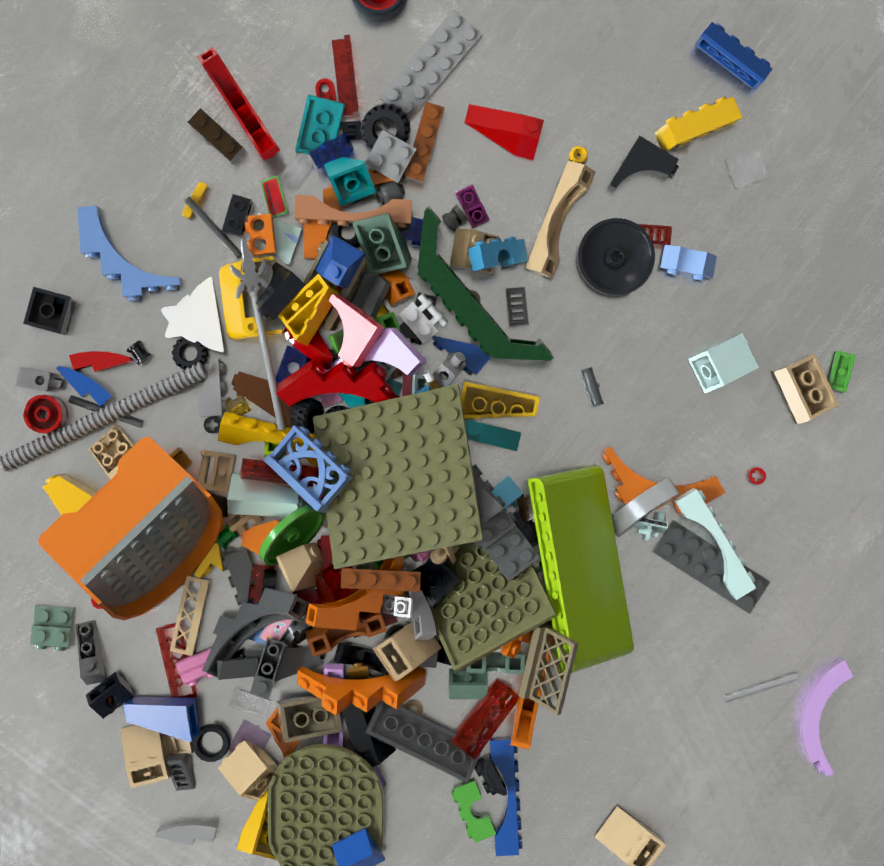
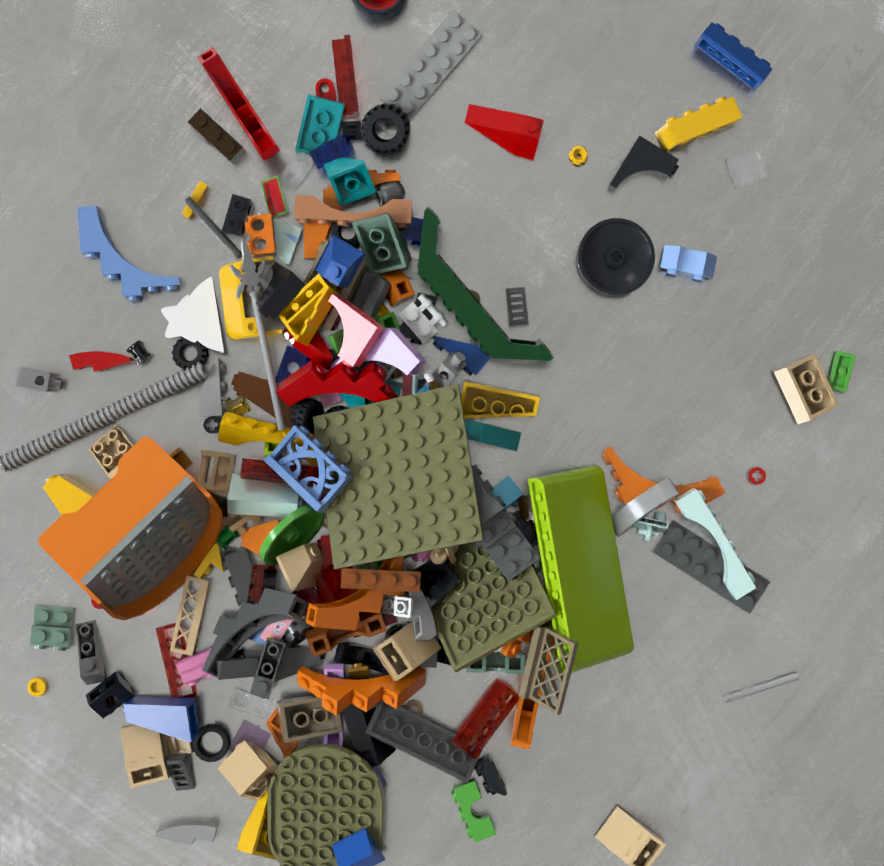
black slope [23,287,71,335] -> none
red brick [23,395,67,433] -> none
blue slope [56,366,115,407] -> none
dark grey bar [68,395,143,428] -> none
light grey plate [365,129,417,183] -> none
dark orange arch [404,102,445,184] -> none
dark grey wheel [441,205,468,231] -> none
sand green panel [449,670,488,699] -> none
tan slope [450,229,499,274] -> none
magenta slope [455,184,490,228] -> none
dark azure arch [468,237,529,272] -> none
blue arch [490,736,522,856] -> none
tan arch [525,161,596,279] -> none
dark grey pin [581,367,604,407] -> none
clear red slope [638,224,672,246] -> none
light aqua slope [688,333,759,393] -> none
lavender arch [799,657,853,777] -> none
none -> yellow tile [27,677,48,697]

